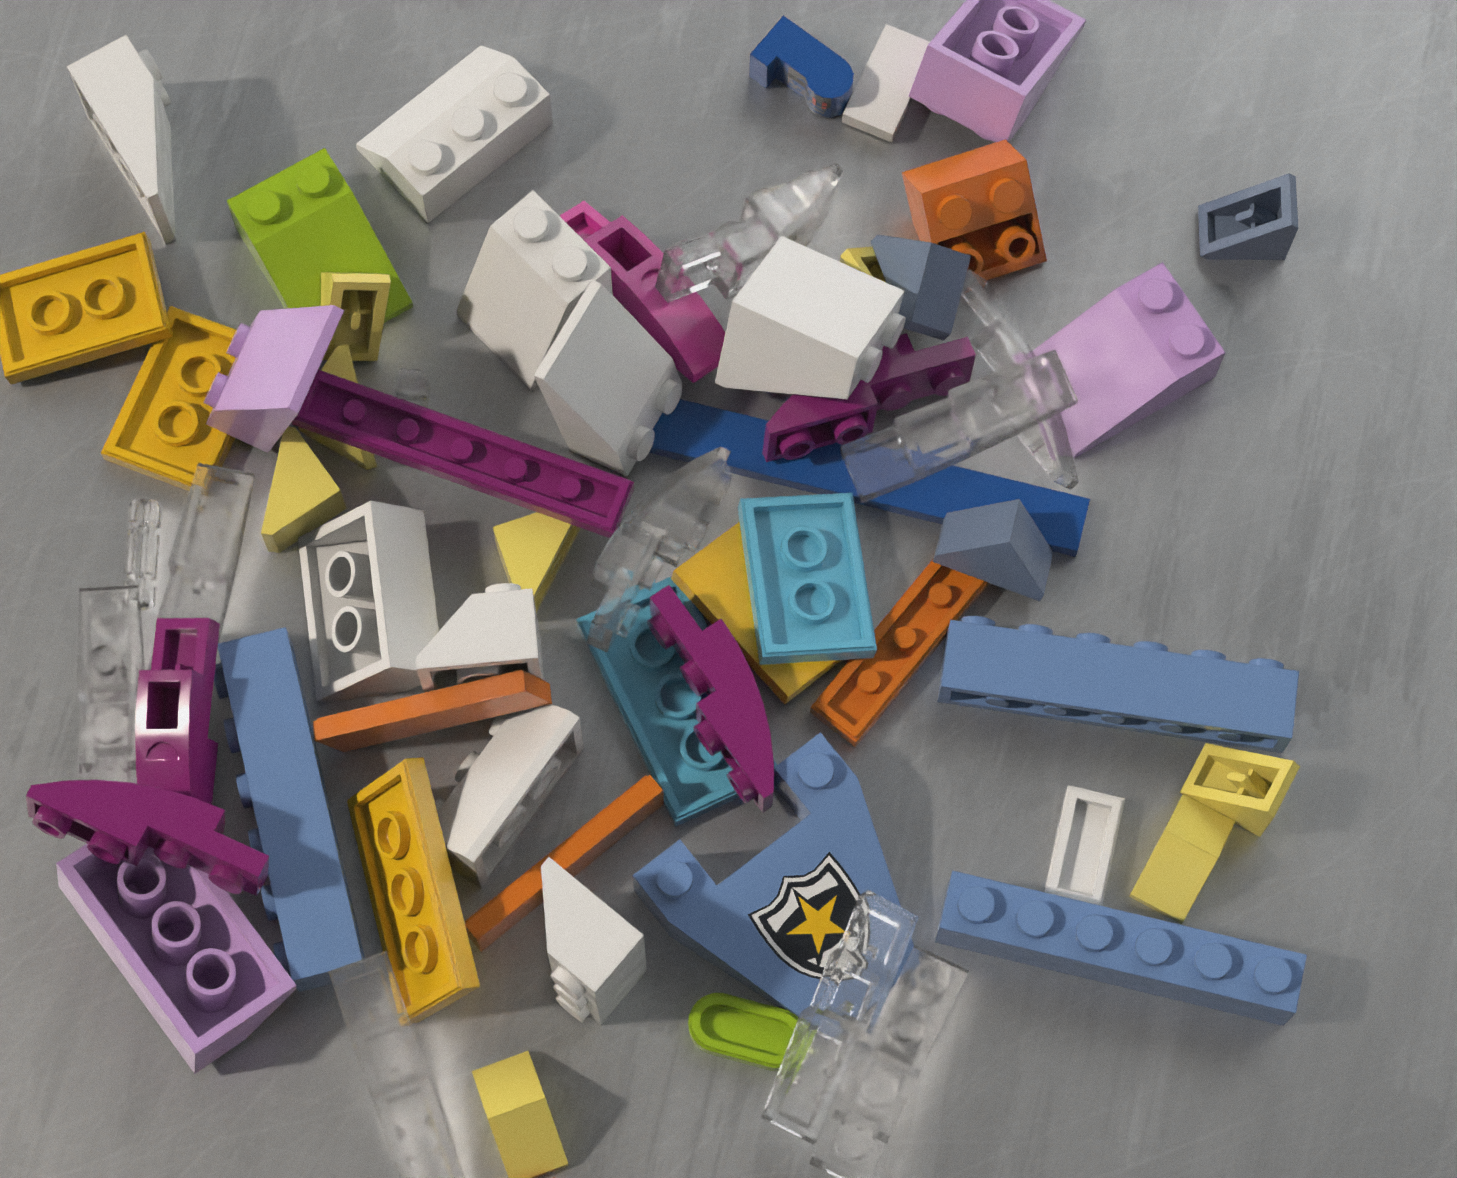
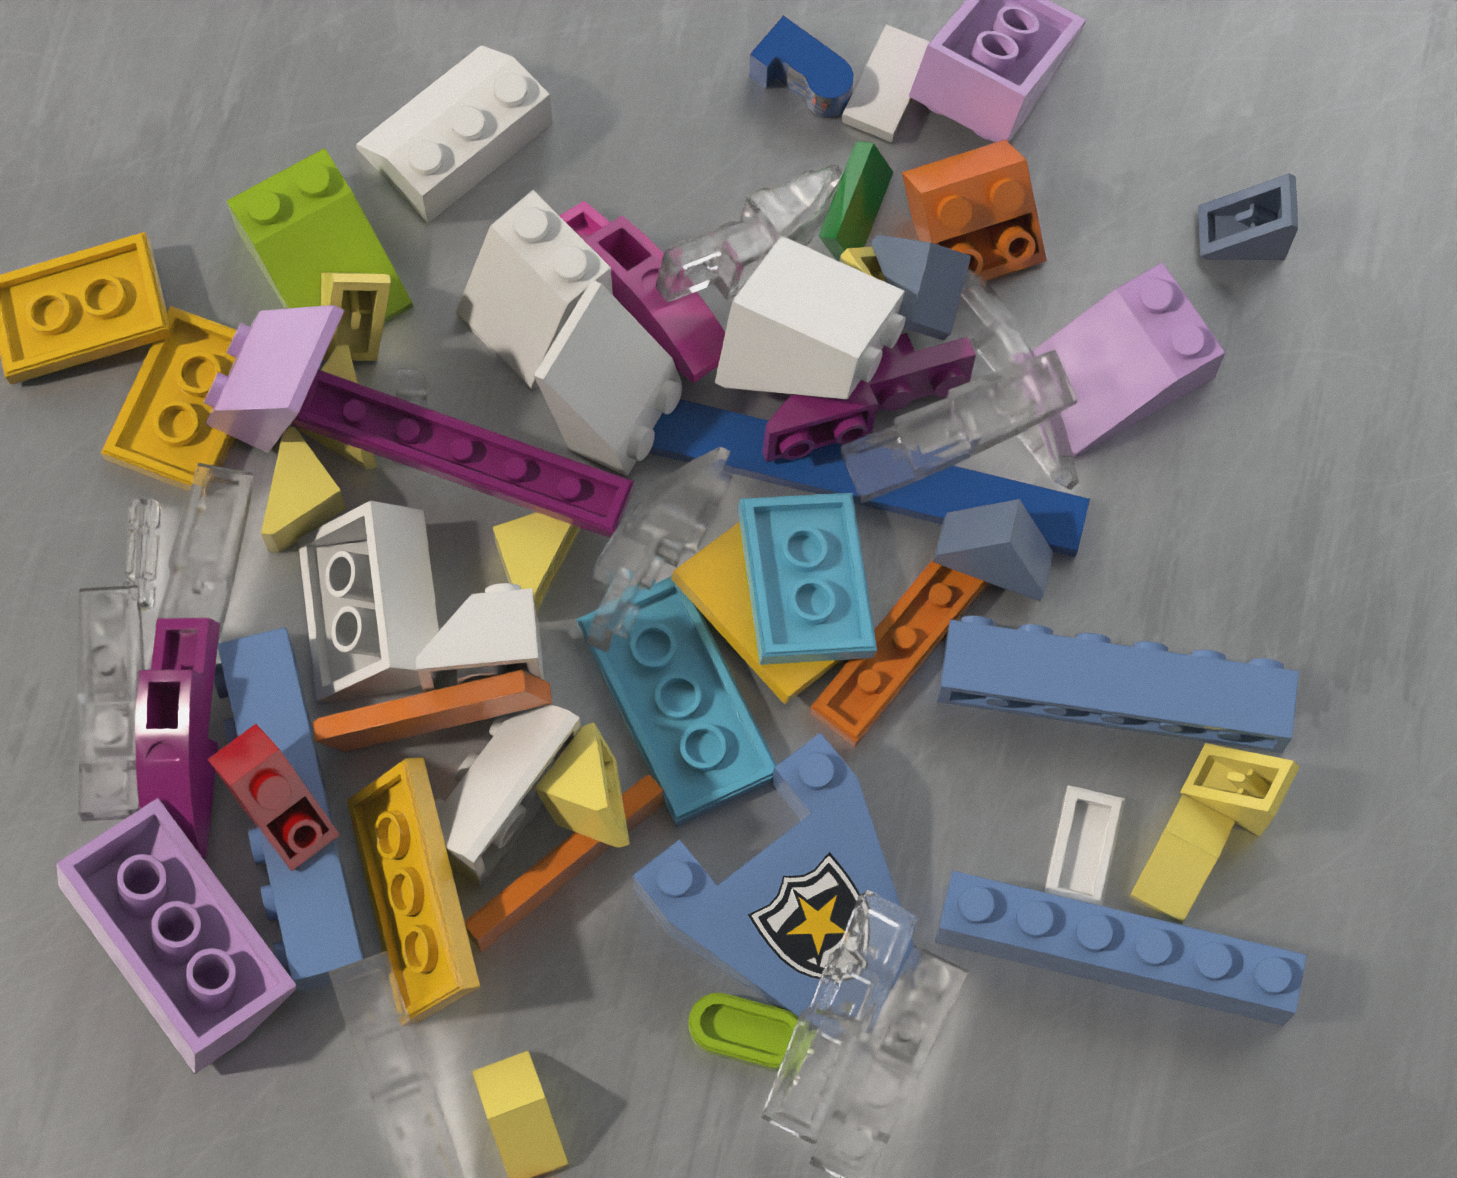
magenta slope [26,780,269,896] -> none
white slope [67,35,175,245] -> none
white slope [541,857,647,1025] -> none
magenta slope [647,585,774,813] -> none
none -> red slope [207,724,340,871]
none -> light yellow slope [534,722,630,848]
none -> green tile [818,141,894,262]

